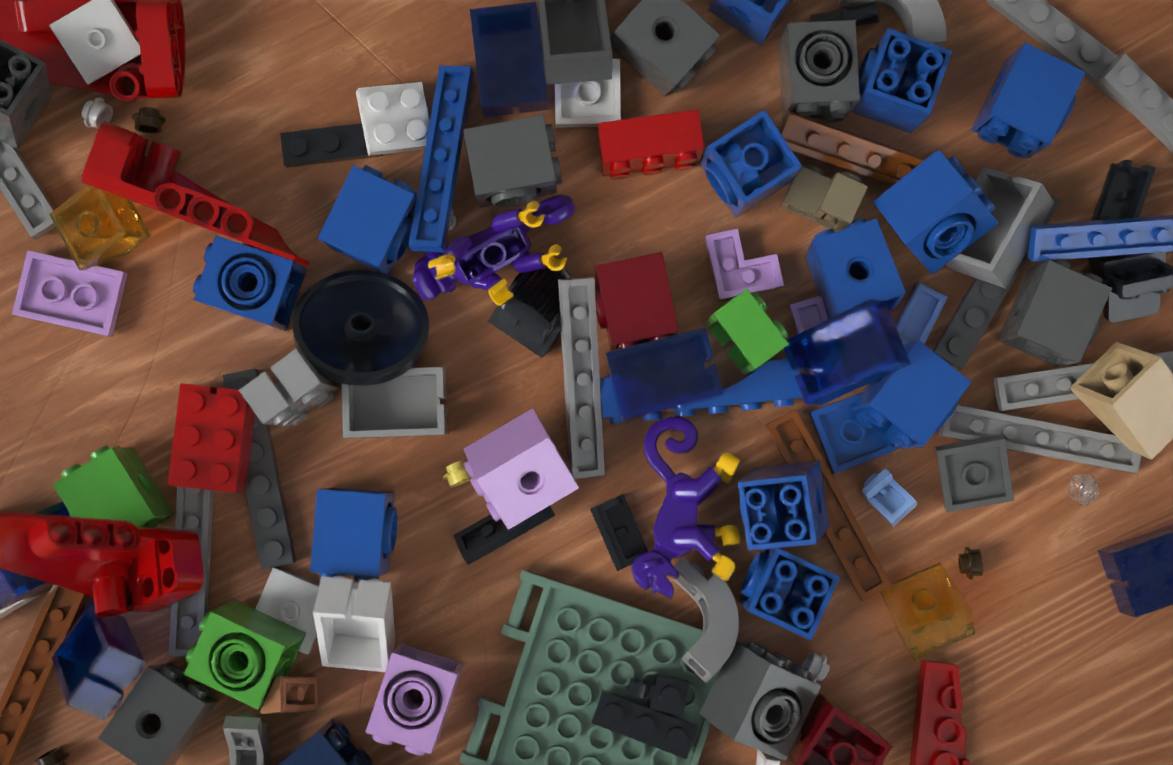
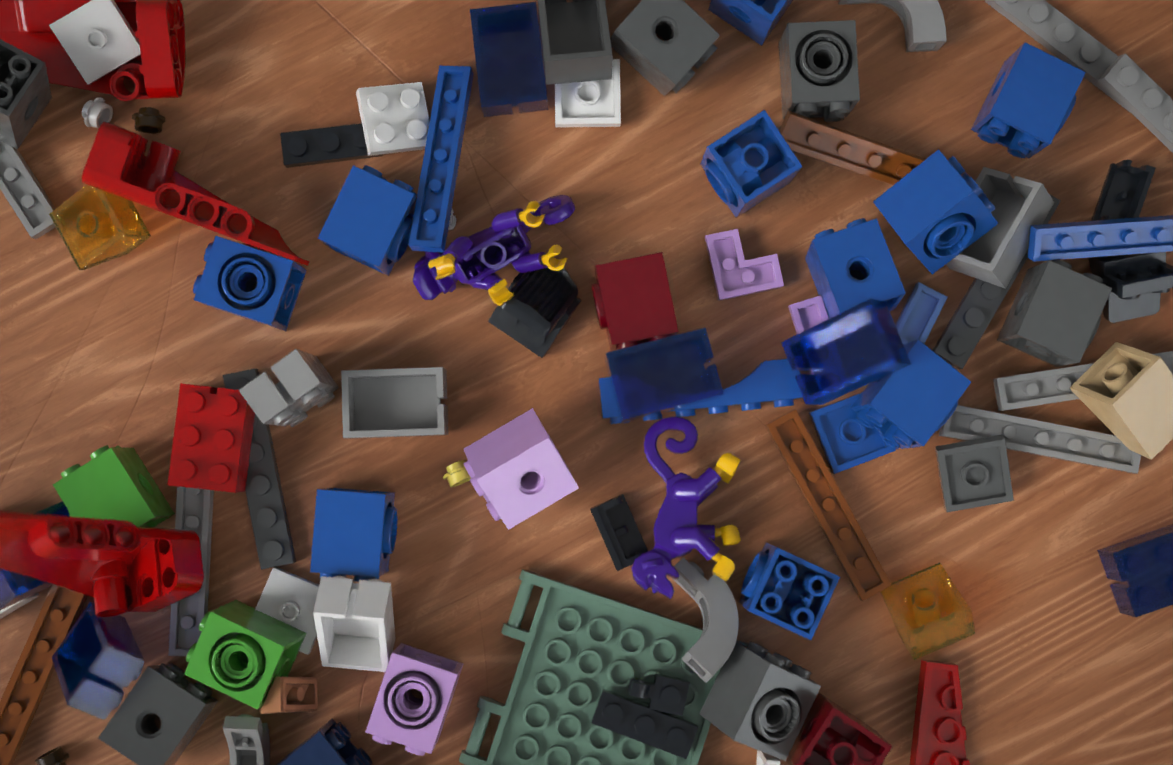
lavender plate [12,250,128,337] -> none
black dish [292,270,429,386] -> none
black plate [453,506,555,565] -> none
dark grey brick [463,115,562,207] -> none
light grey plate [558,277,605,479] -> none
red piece [597,109,704,180] -> none
bright green piece [705,289,789,375] -> none
blue brick [738,460,830,550] -> none
dark tan brick [780,165,868,232] -> none
white plate [801,652,830,682] -> none
black pin [810,1,879,27] -> none
blue brick [851,28,952,133] -> none
light blue bracket [862,469,918,527] -> none
dark brown plate [958,547,983,580] -> none
clear plate [1068,474,1099,506] -> none

